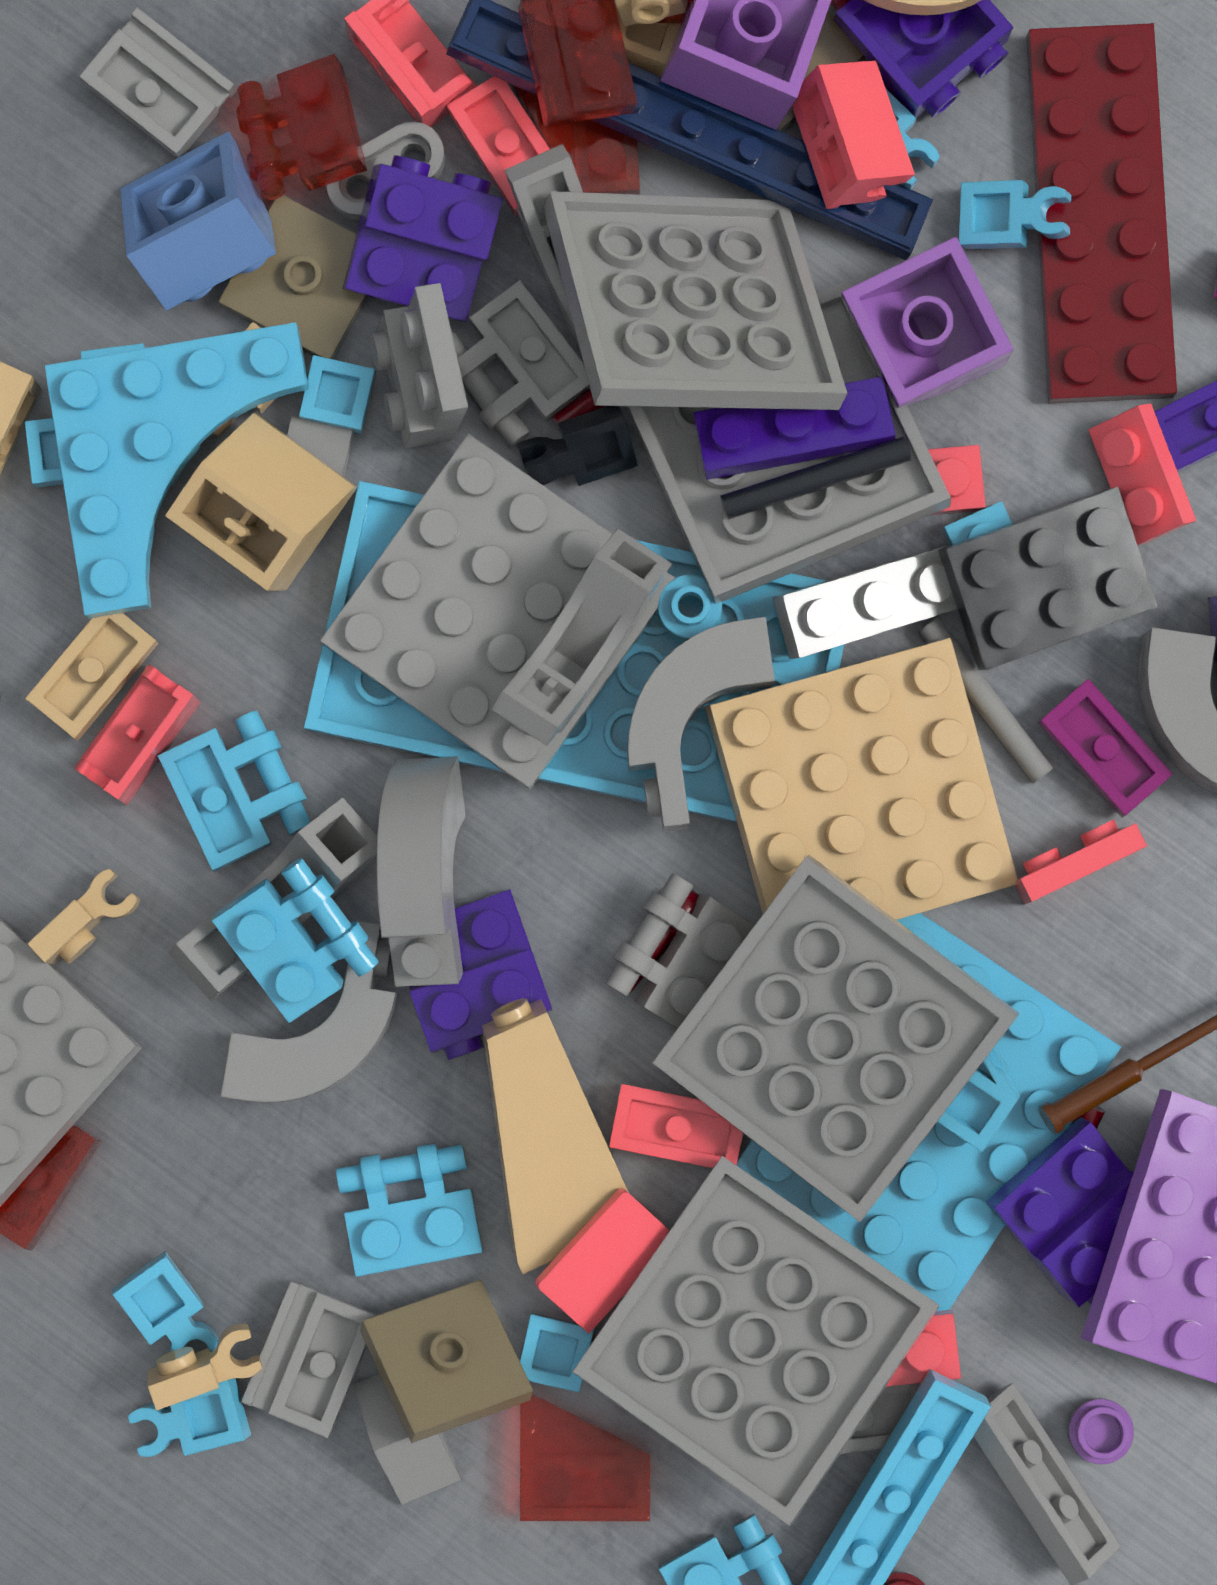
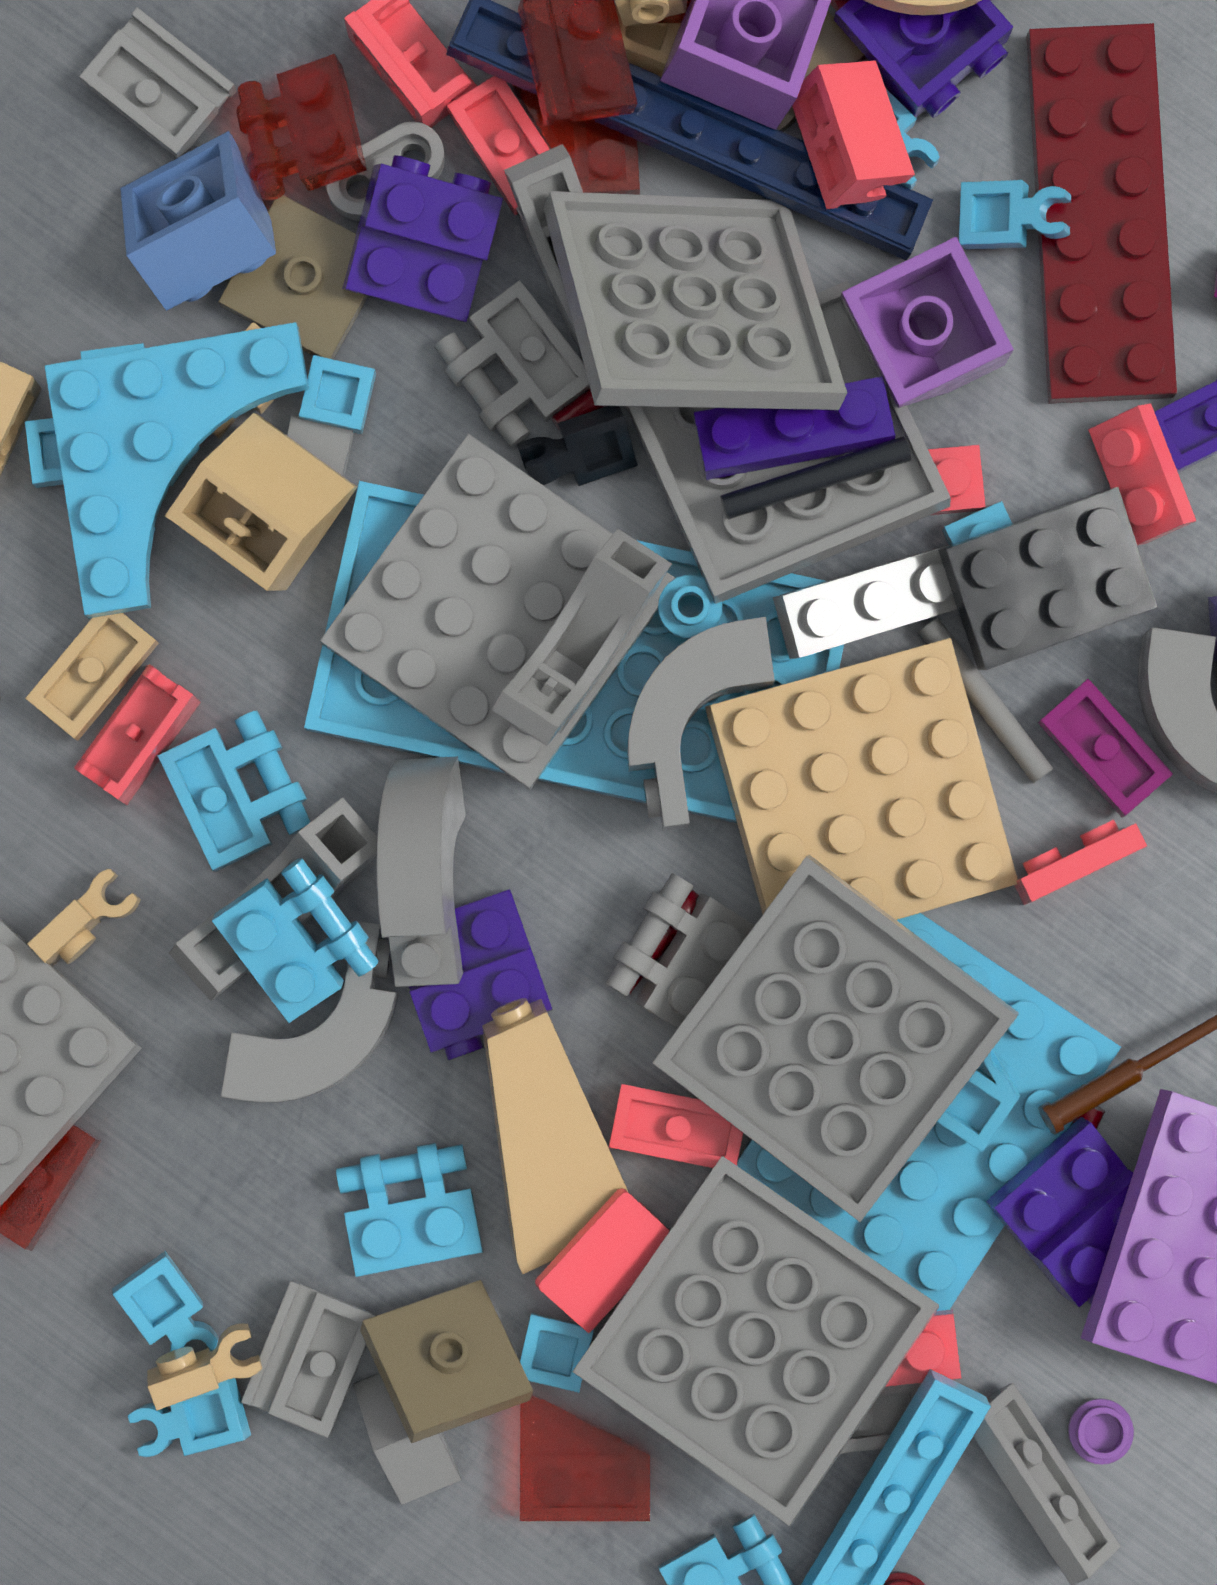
light grey plate [370,283,468,449] -> none

